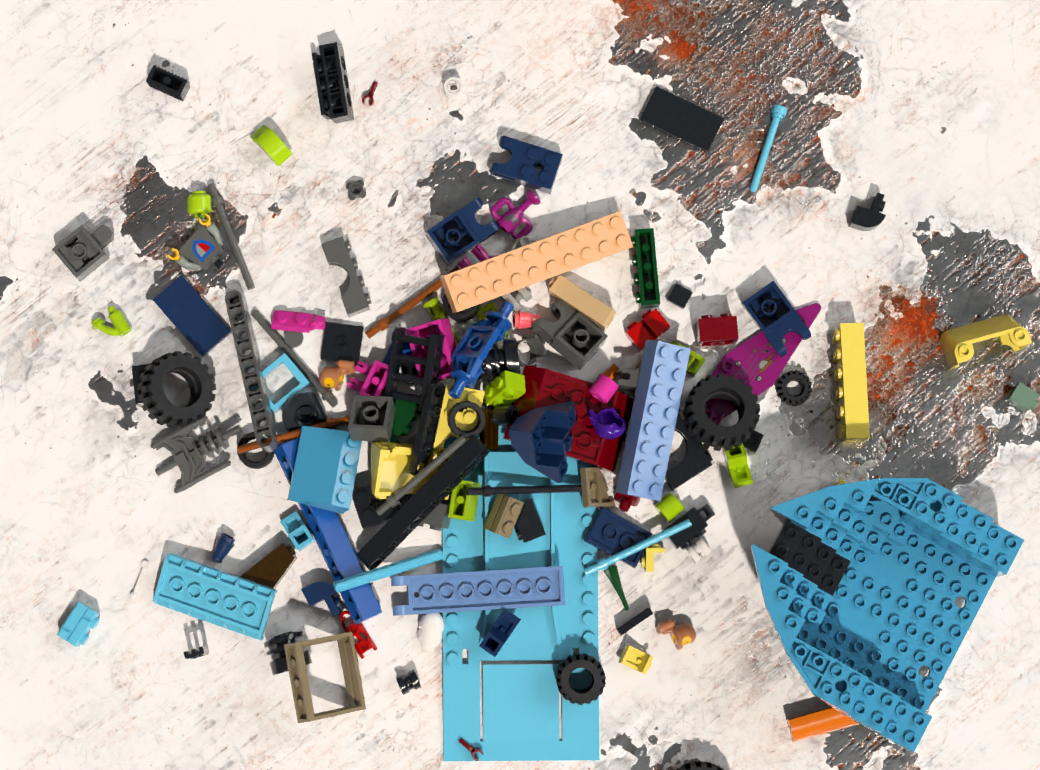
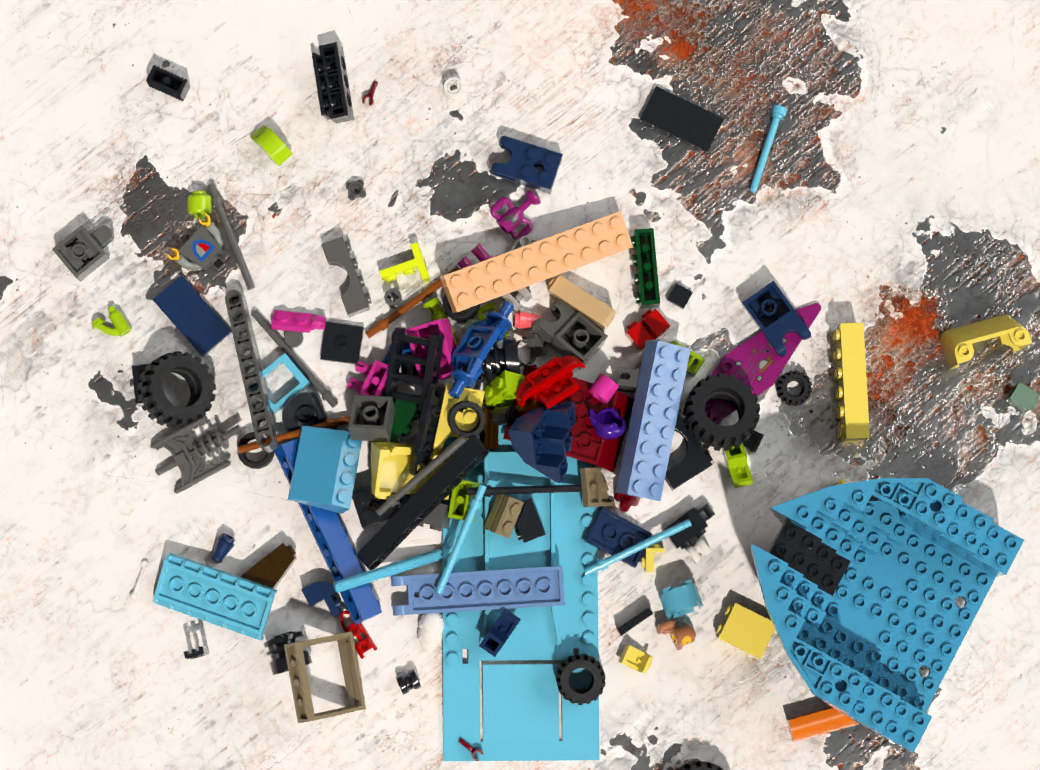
medium azure brick [57,601,100,647] -> none
medium azure brick [280,511,315,552] -> none
nougat piece [319,360,356,391] -> none
dark blue brick [425,198,500,266] -> none
orange pin [598,363,621,380] -> none
dark green piece [603,564,629,610] -> none
lime piece [654,492,684,522] -> none
dark red brick [695,313,739,347] -> none
black brick [849,192,886,231] -> none
none -> neon yellow bracket [379,242,430,283]
none -> dark grey bush [384,288,402,308]
none -> medium azure bar [435,484,487,594]
none -> red plate [516,356,586,409]
none -> medium azure brick [659,580,704,619]
none -> light yellow brick [716,603,775,659]

